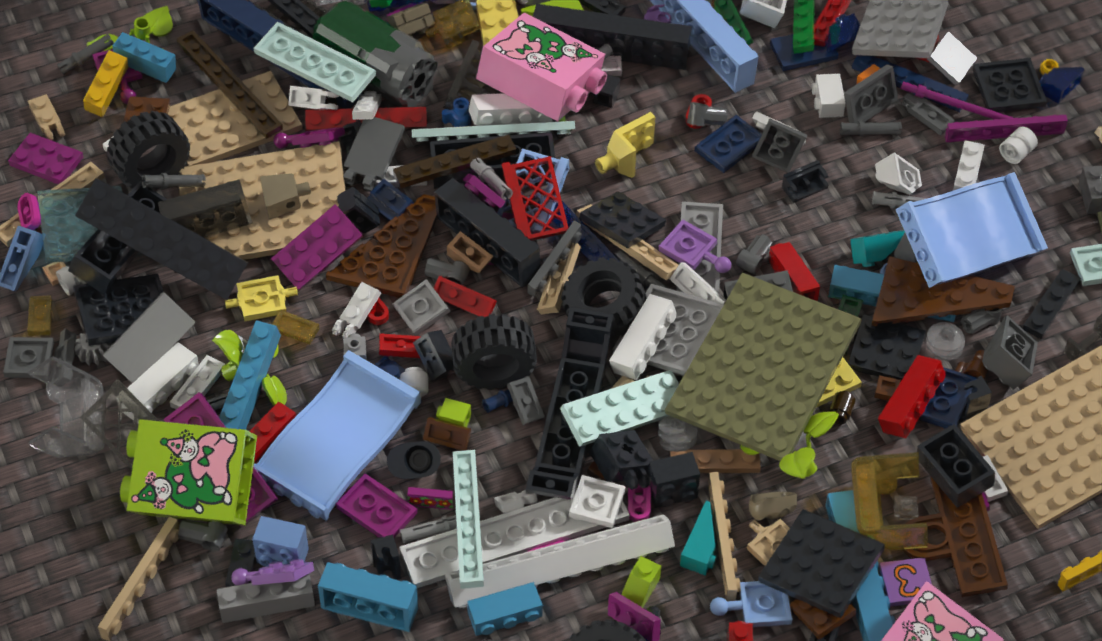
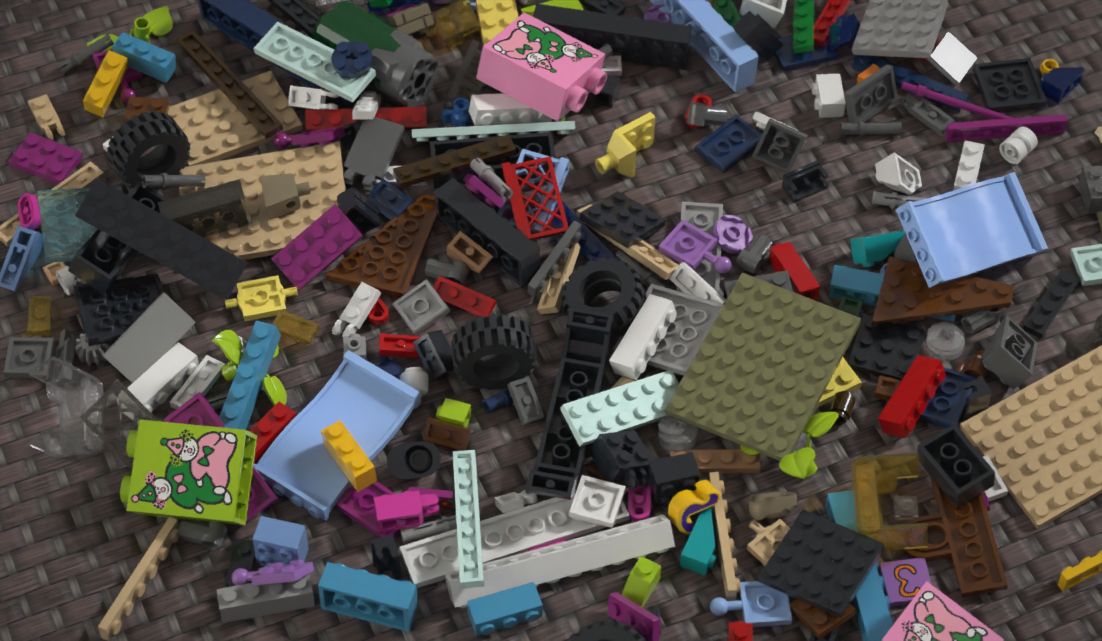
none -> yellow brick [321,420,377,492]
none -> dark blue plate [331,41,373,79]
none -> dark pink hinge [374,491,440,533]
none -> yellow animal [668,480,721,535]
none -> medium lavender tile [712,215,753,254]
none -> black brick [732,10,784,61]

